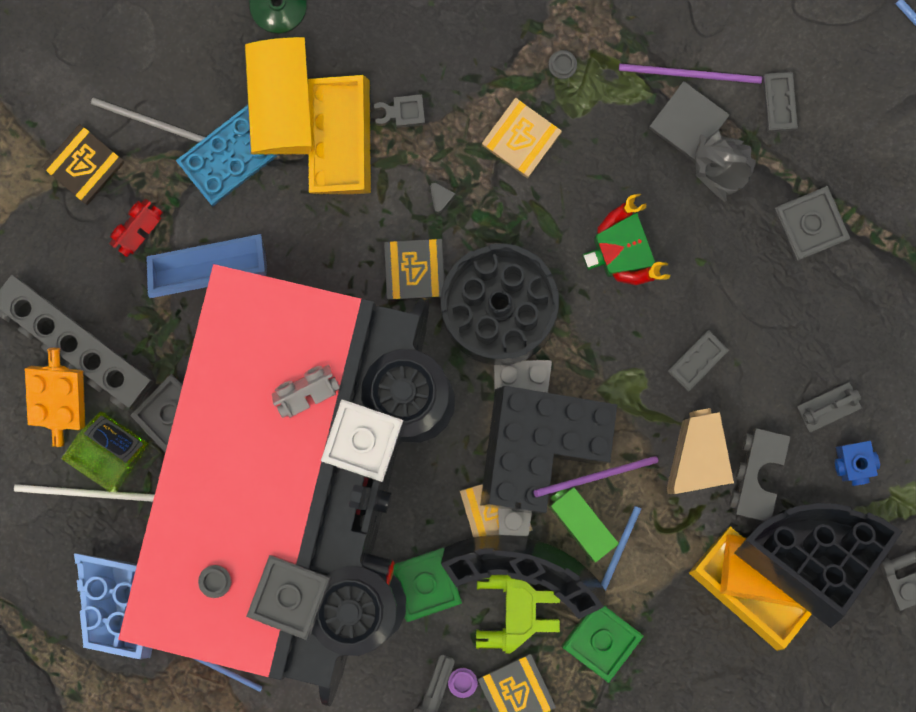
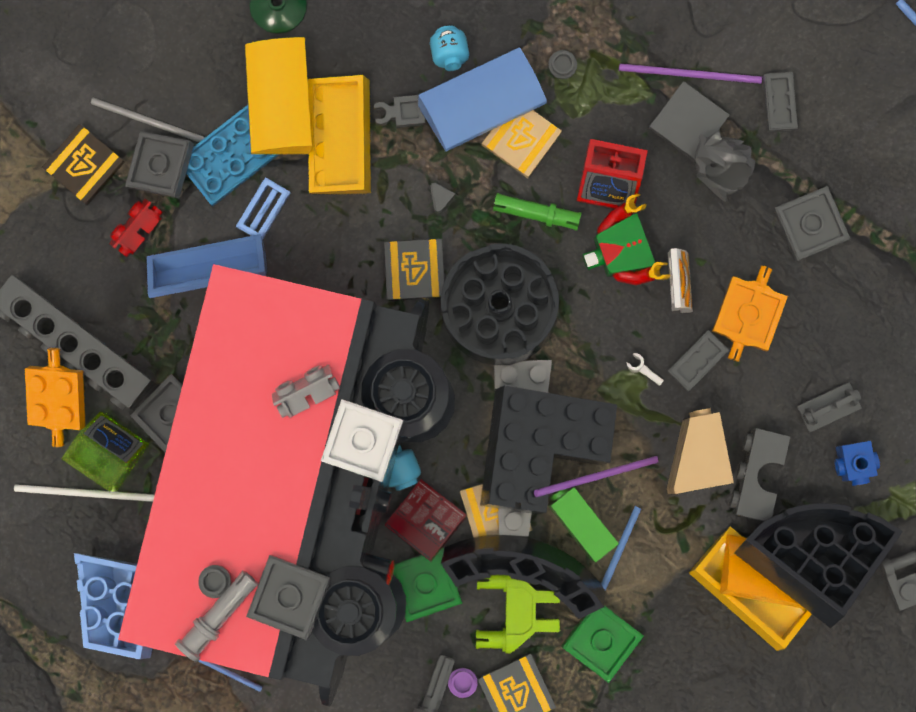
none -> dark grey tile [125,131,194,199]
none -> light grey pin [175,570,258,662]
none -> light blue tile [236,177,291,240]
none -> dark red tile [385,479,467,562]
none -> medium azure head [389,445,421,491]
none -> medium blue slope [418,47,547,152]
none -> medium azure head [430,25,469,71]
none -> bright green pin [493,193,581,231]
none -> red slope [576,139,648,209]
none -> white hand [626,353,664,386]
none -> white slope [668,248,693,313]
none -> light orange plate [712,266,788,362]

